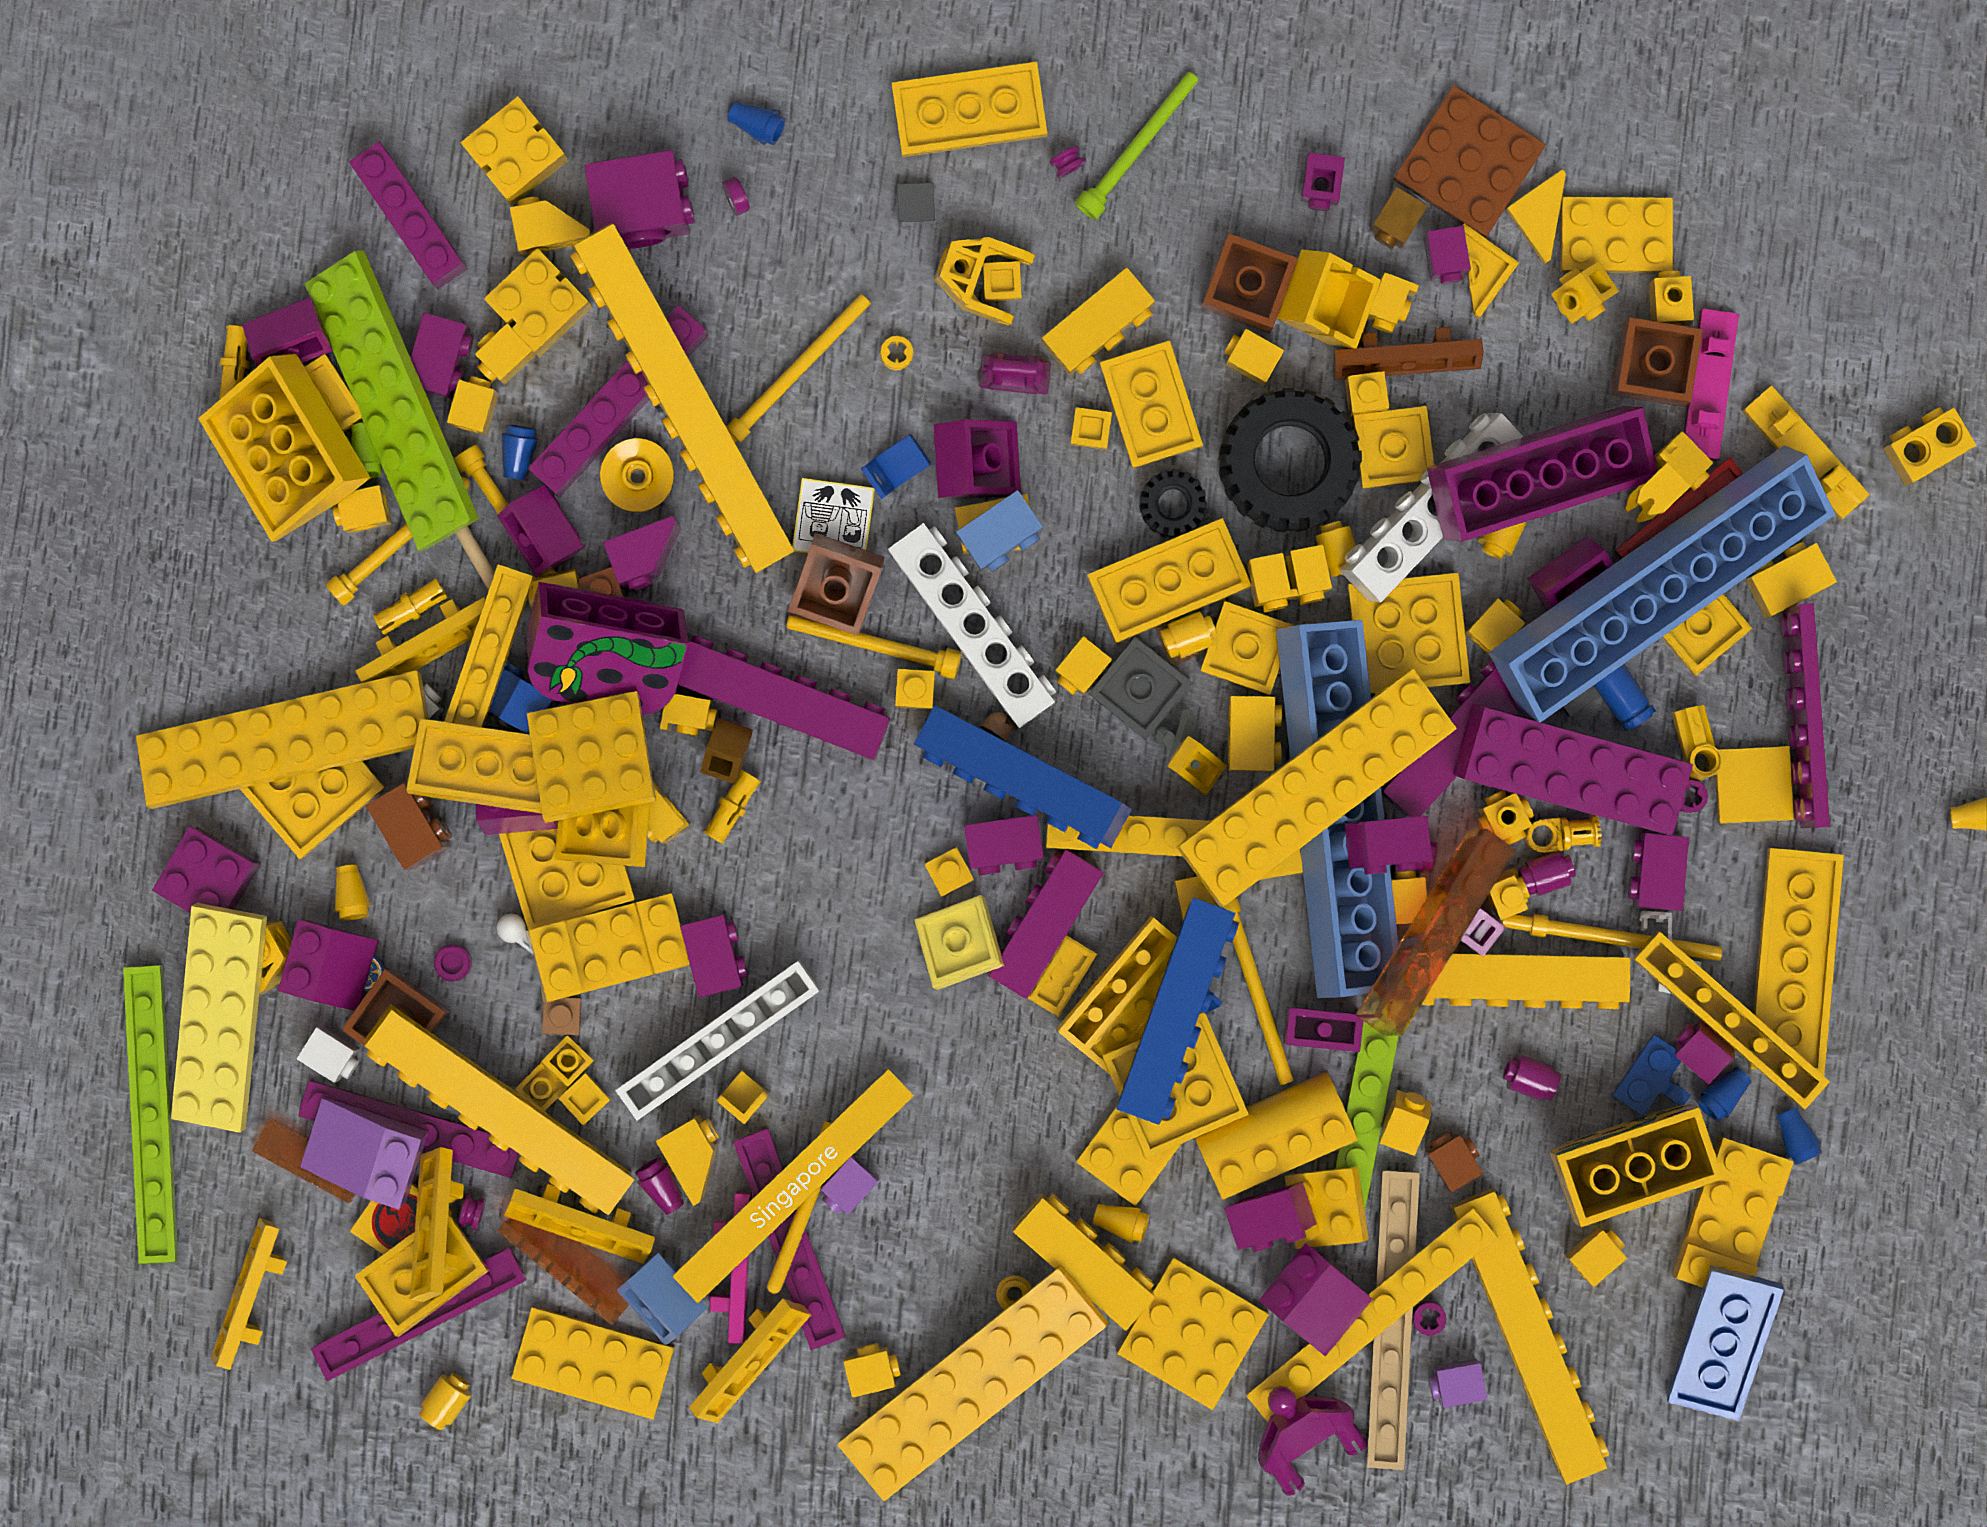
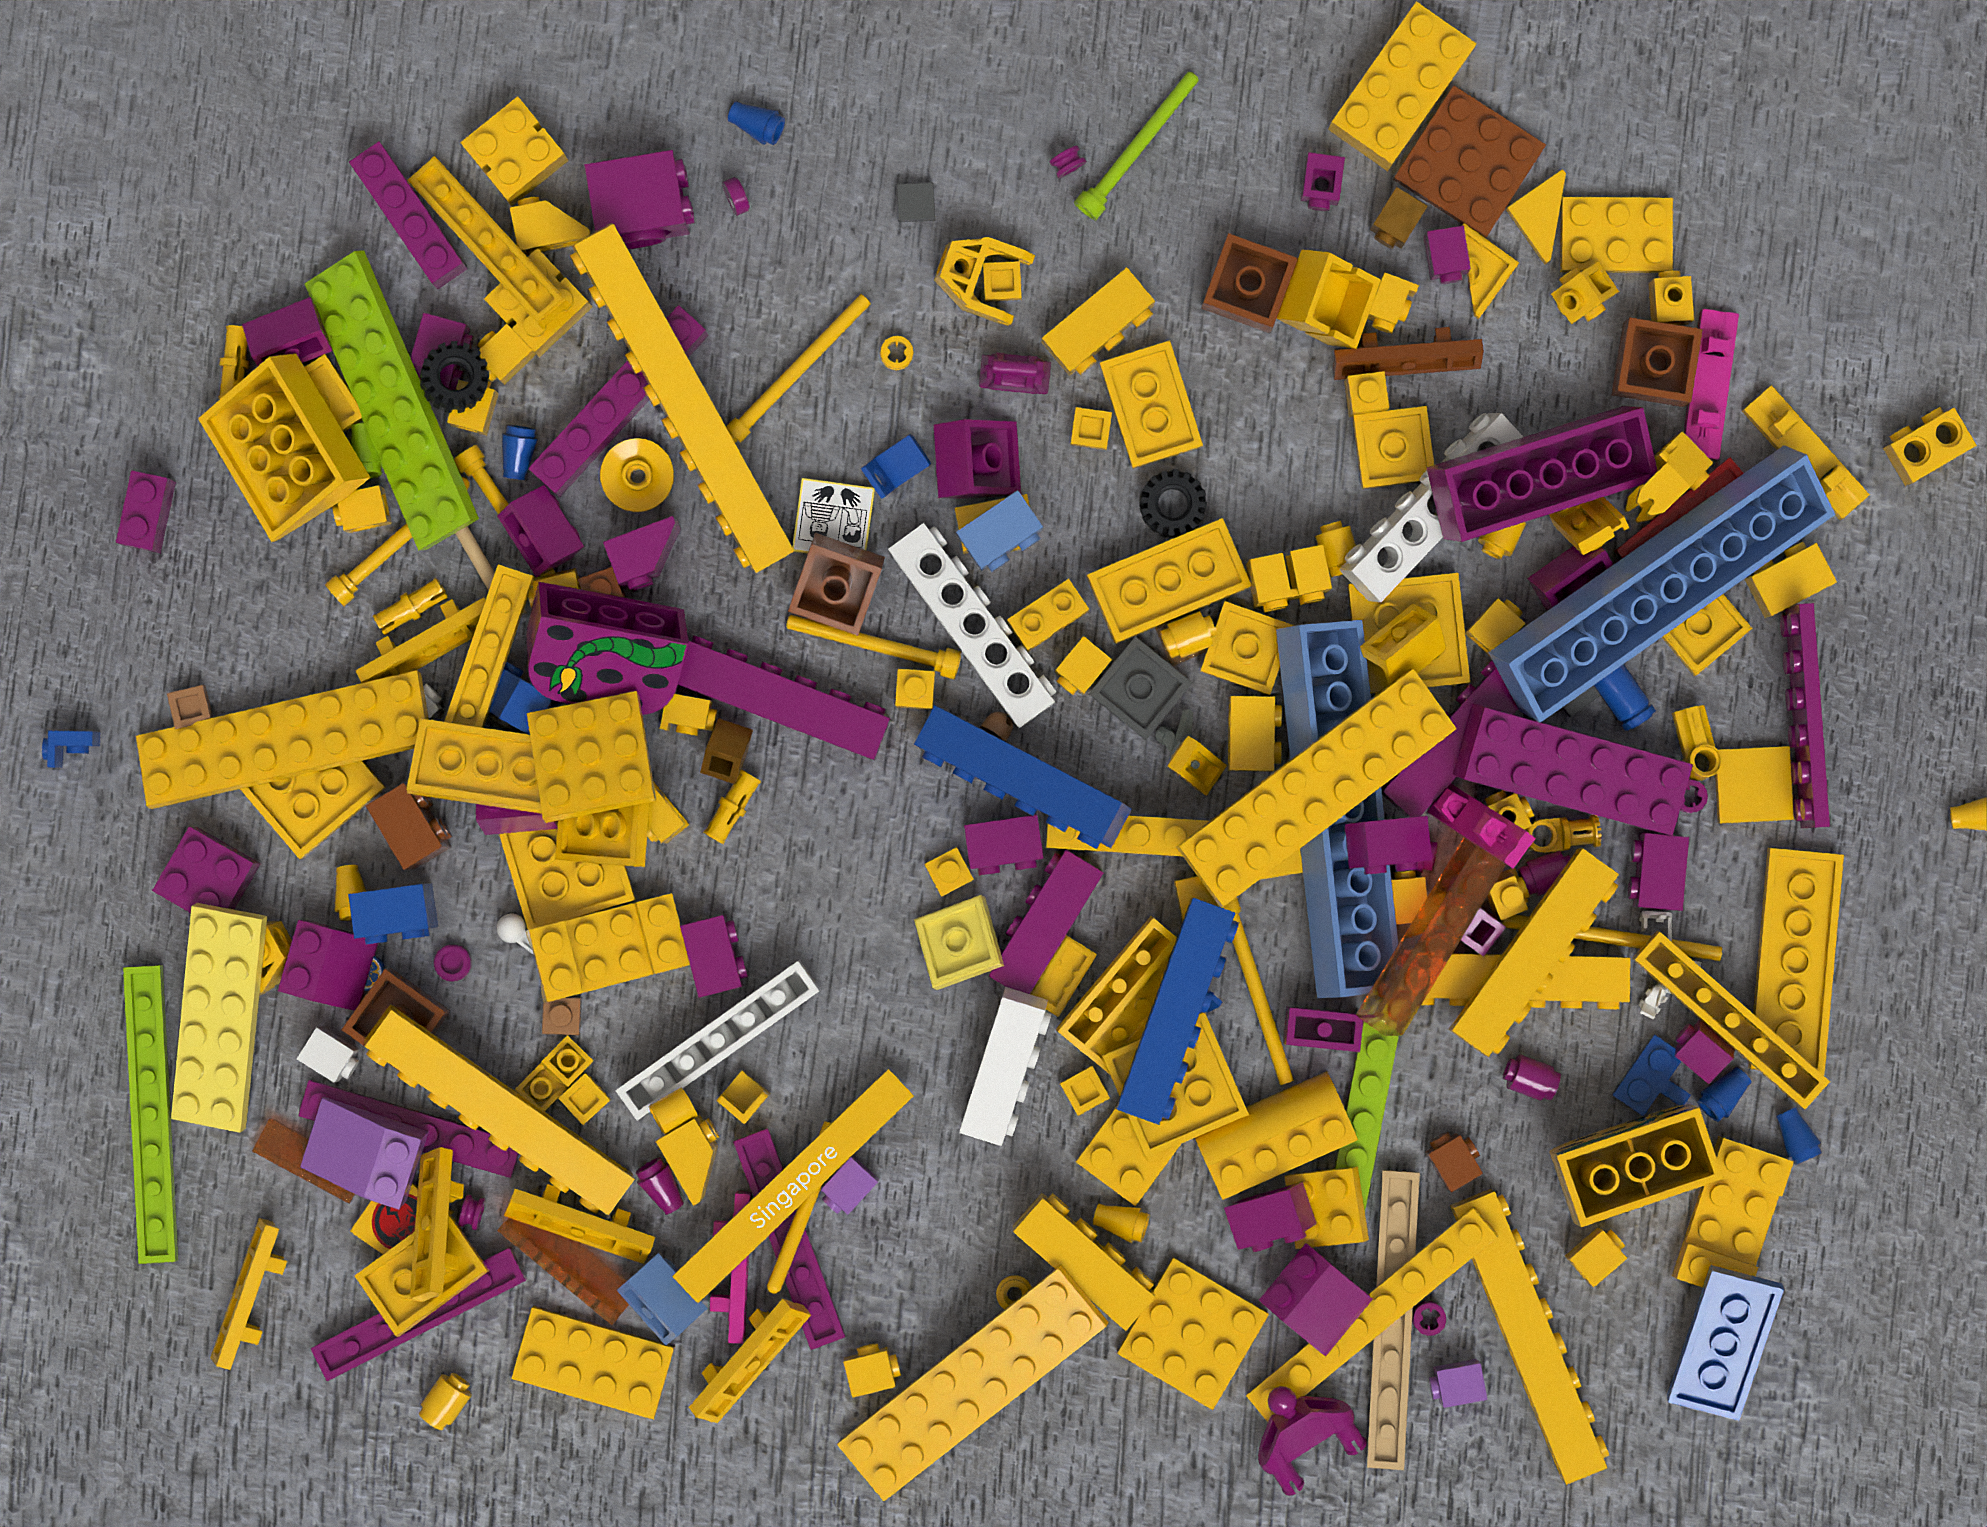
yellow plate [891,62,1048,158] -> none
black tyre [1218,388,1362,532] -> none
yellow brick [1224,329,1284,387] -> none
yellow brick [1380,1090,1432,1156] -> none
none -> blue bracket [42,730,100,768]
none -> magenta brick [116,470,176,554]
none -> medium nougat plate [167,685,213,729]
none -> blue brick [348,883,438,945]
none -> yellow tile [408,156,570,329]
none -> black tyre [420,341,489,413]
none -> yellow beam [648,1087,698,1135]
none -> white brick [959,987,1052,1146]
none -> yellow brick [1007,579,1089,652]
none -> yellow plate [1060,1065,1110,1116]
none -> yellow brick [1328,1,1477,171]
none -> yellow panel [1360,603,1446,685]
none -> dark pink hinge [1427,784,1536,869]
none -> yellow brick [1448,848,1619,1057]
none -> yellow plate [1549,497,1629,555]
none -> white piece [1638,985,1668,1019]

